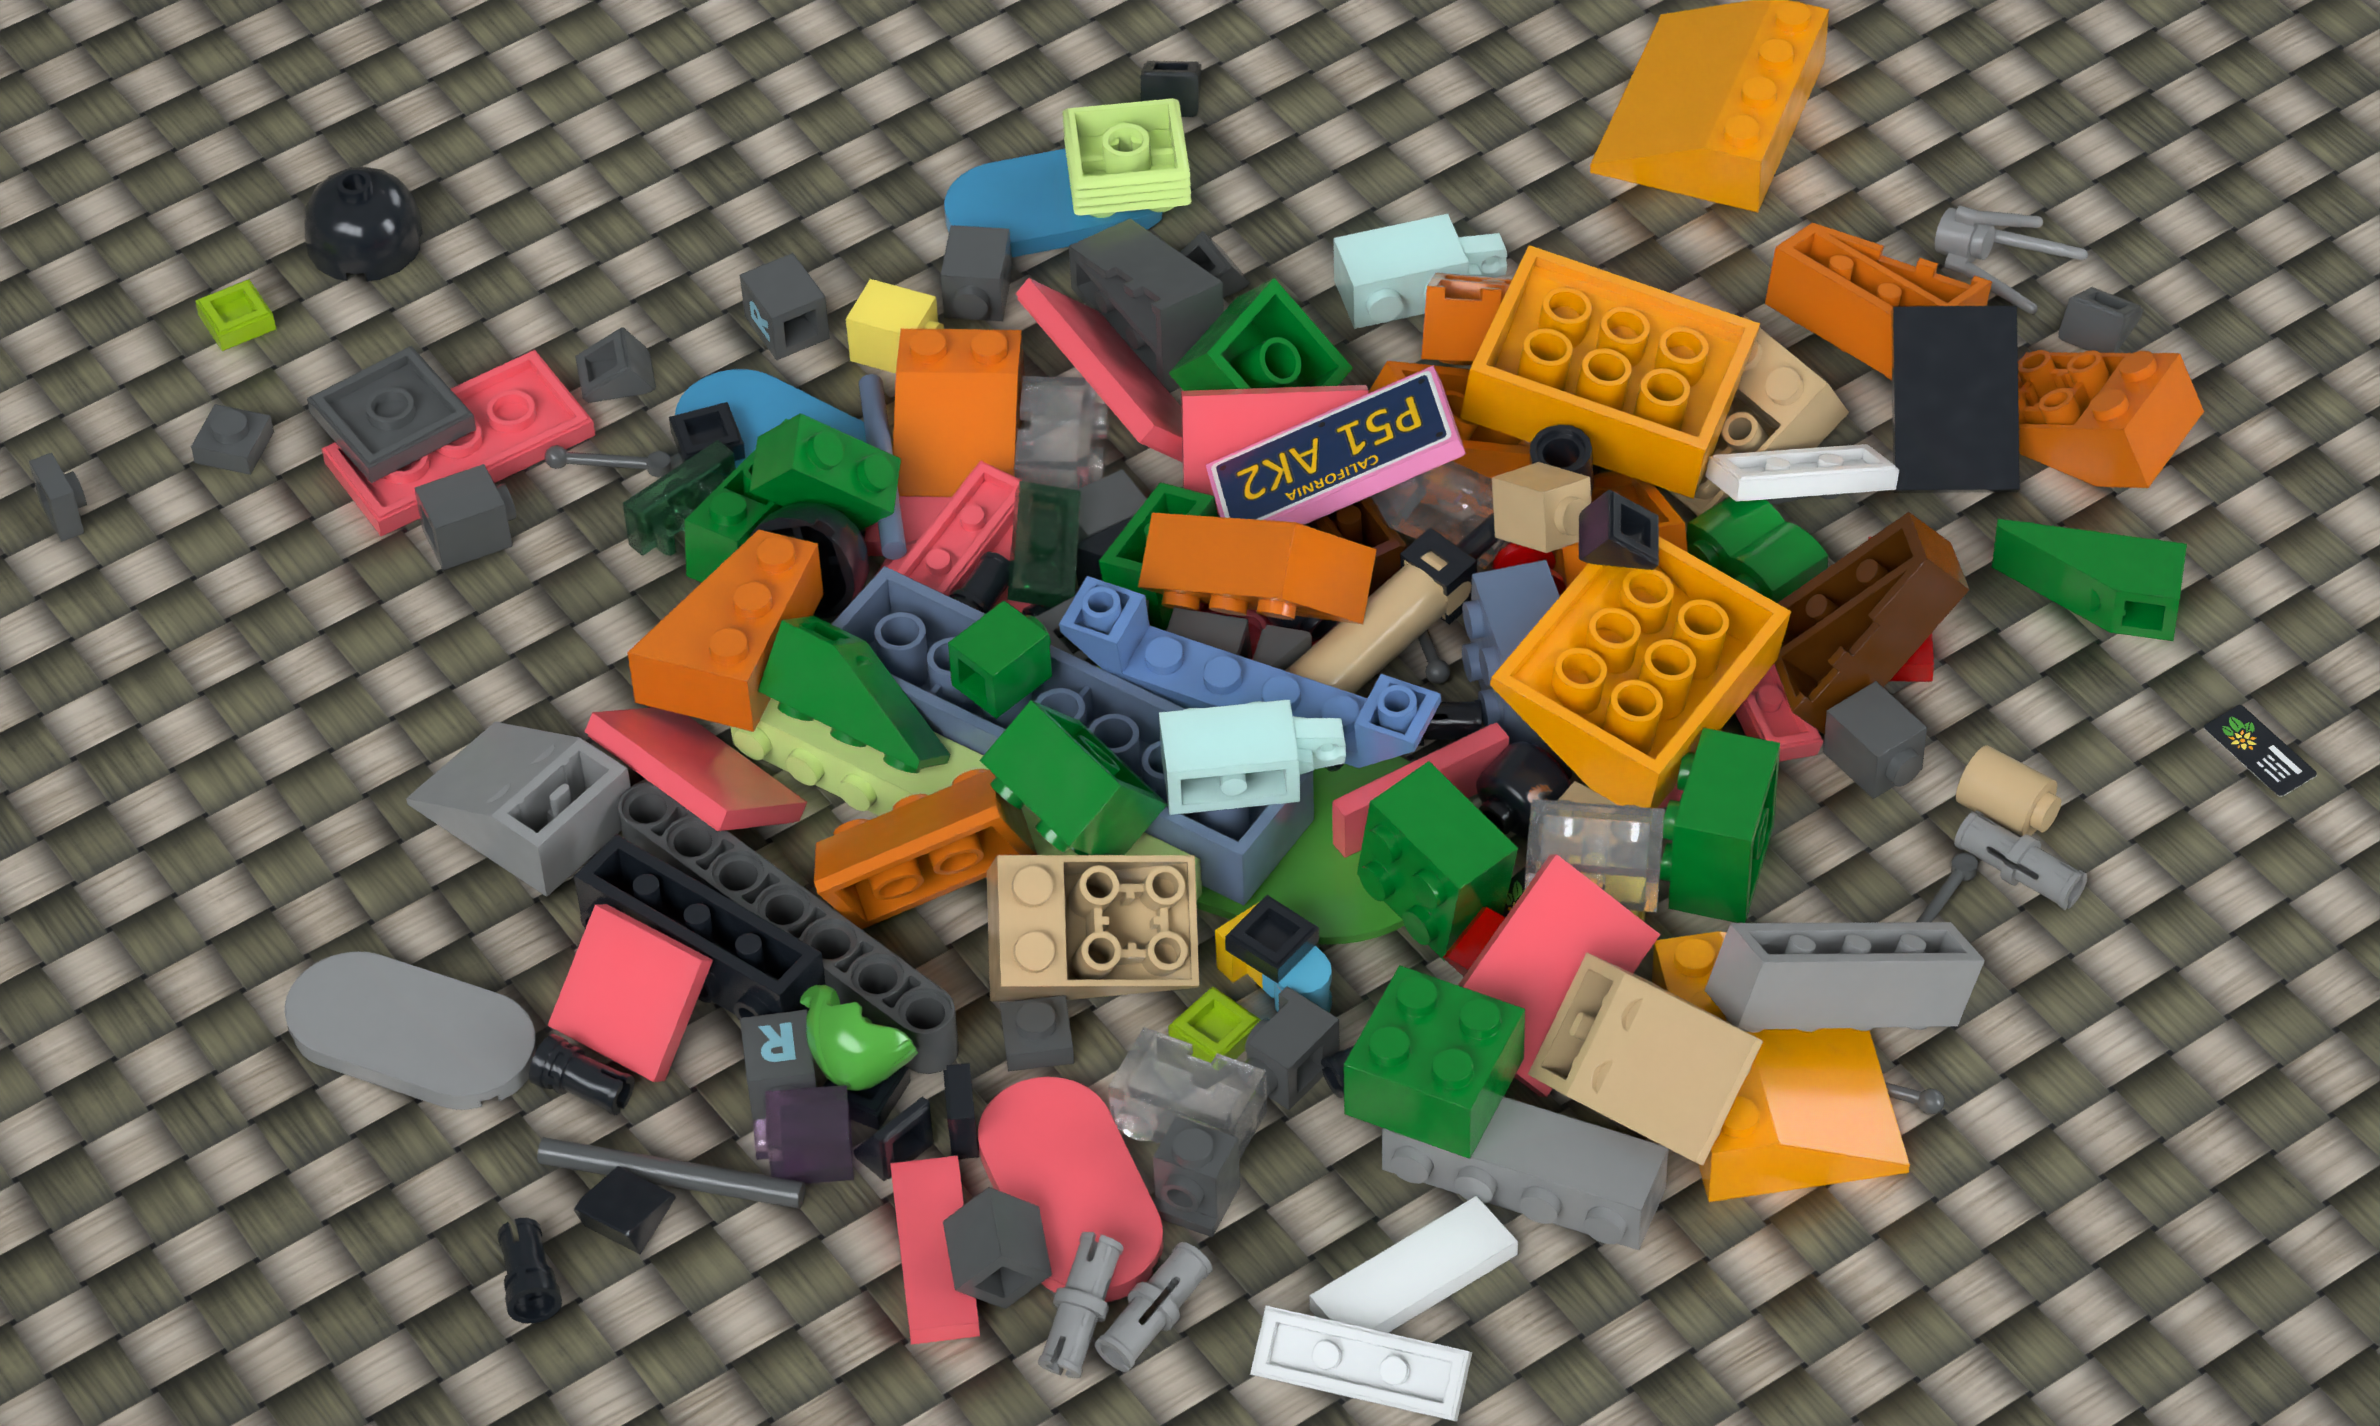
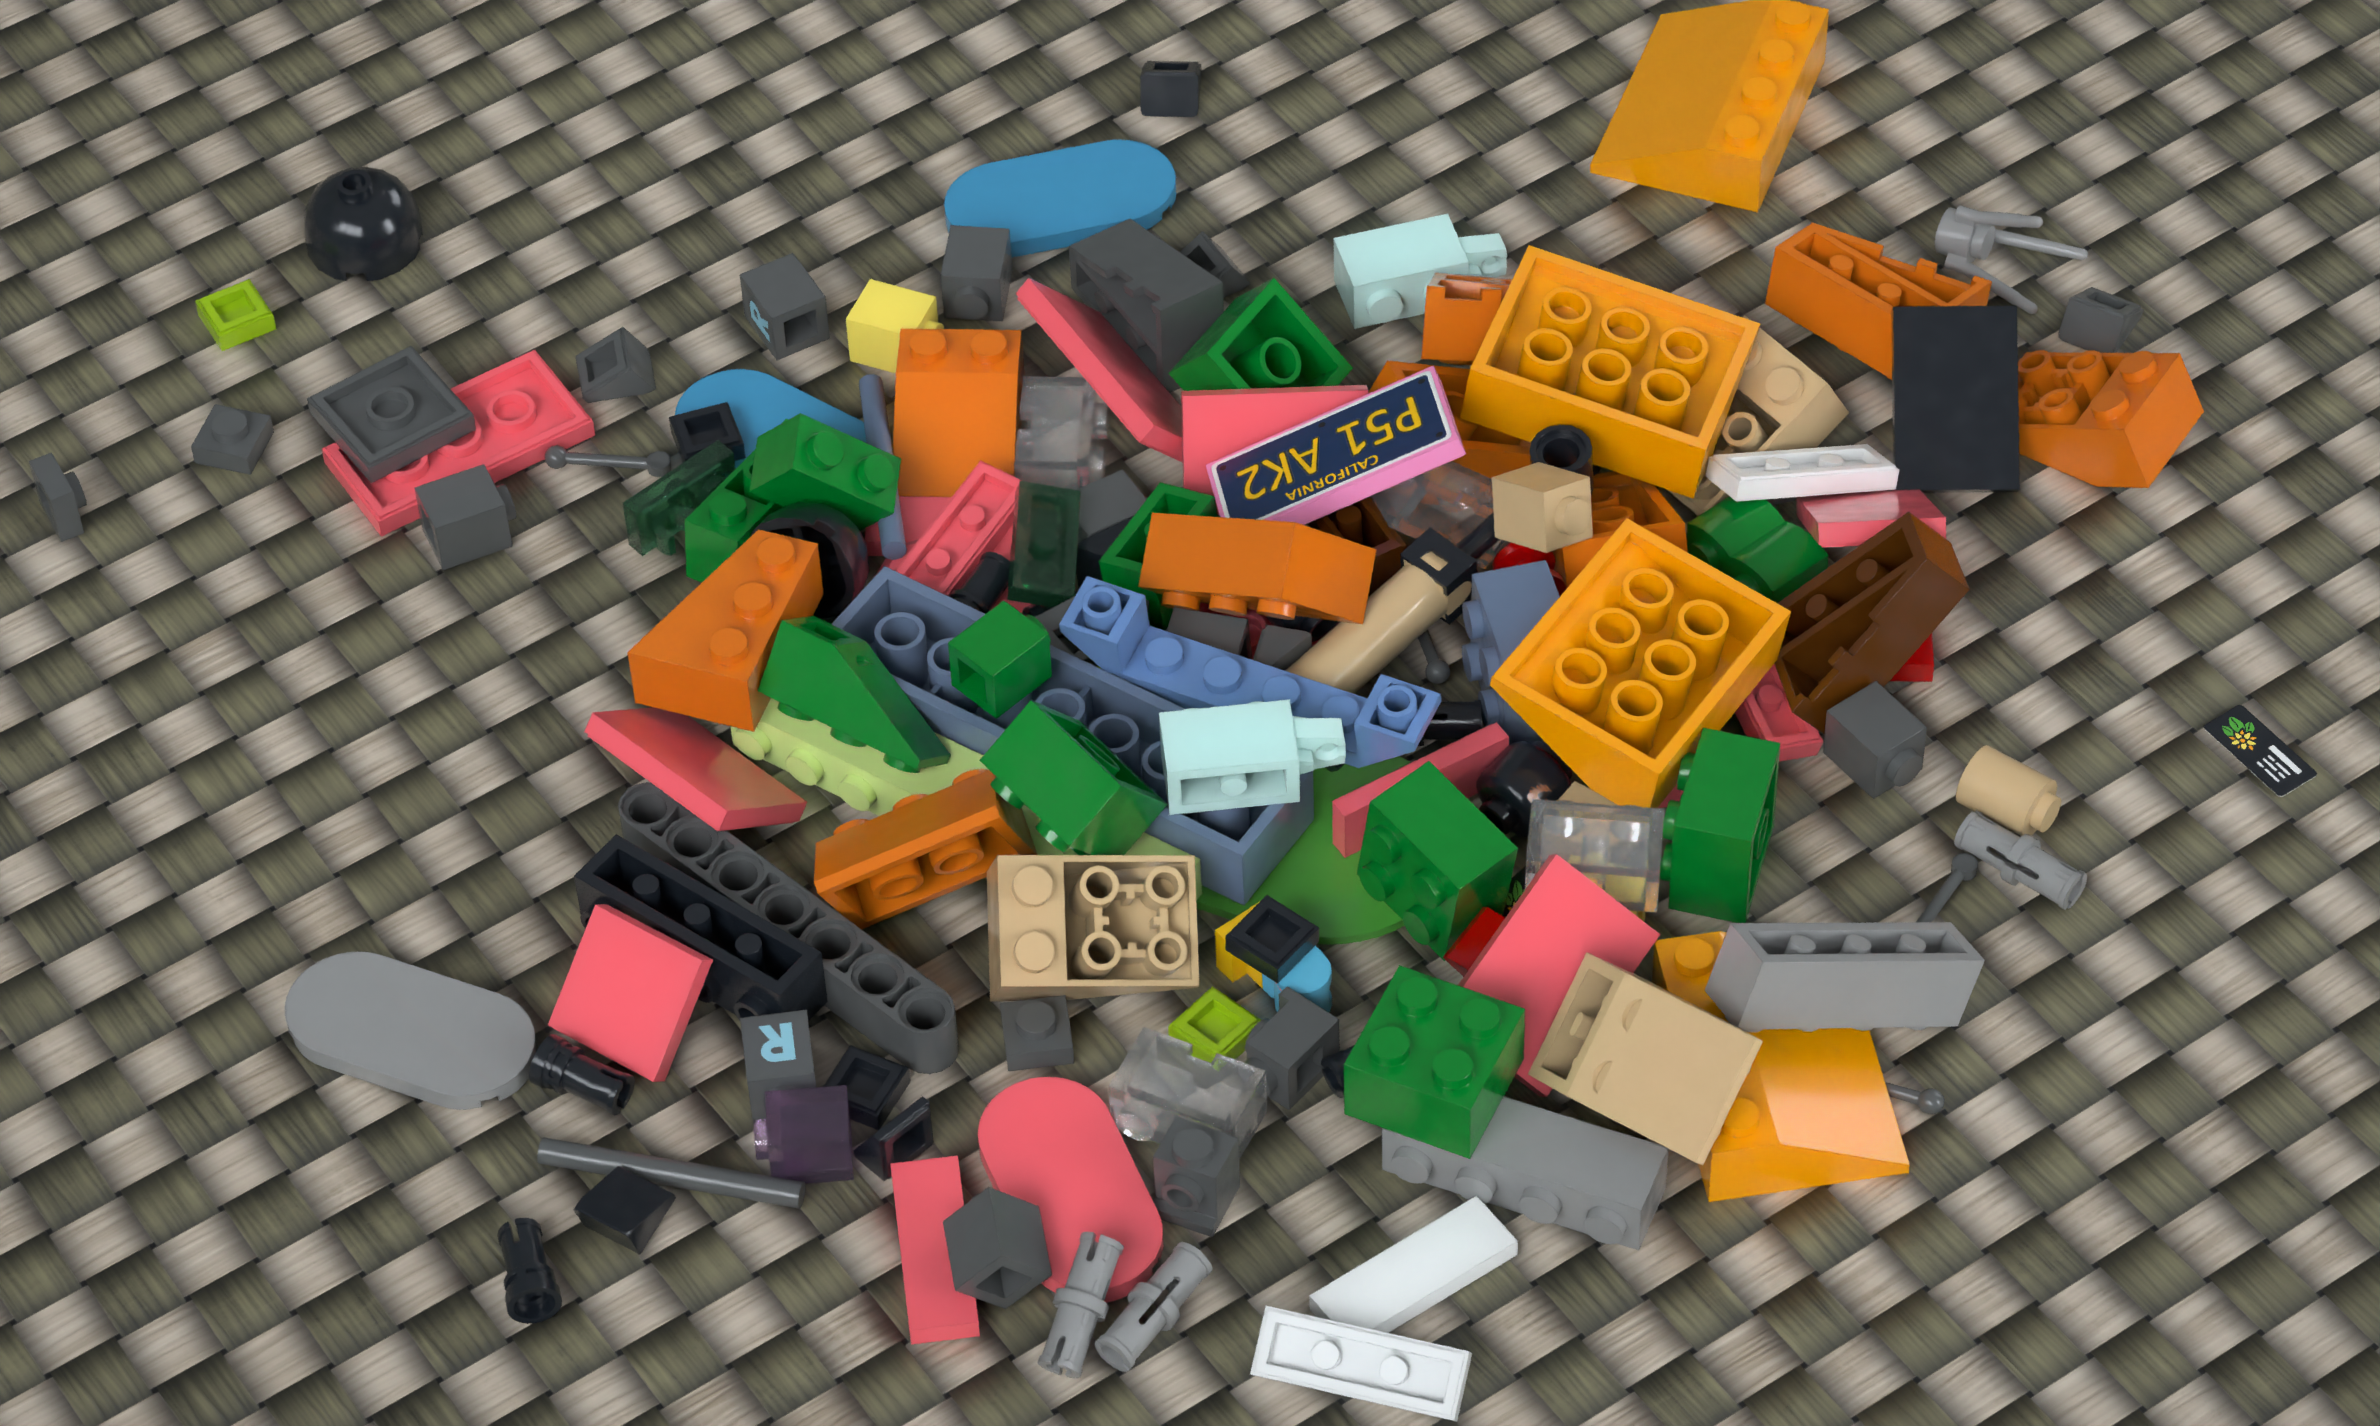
light grey slope [406,722,631,897] -> none
bright green hair [800,985,918,1090] -> none
black tile [943,1063,979,1159] -> none
yellowish green brick [1062,99,1191,218] -> none
black slope [1579,489,1659,570] -> none
green slope [1992,519,2187,641] -> none
none -> coral tile [1796,490,1946,548]

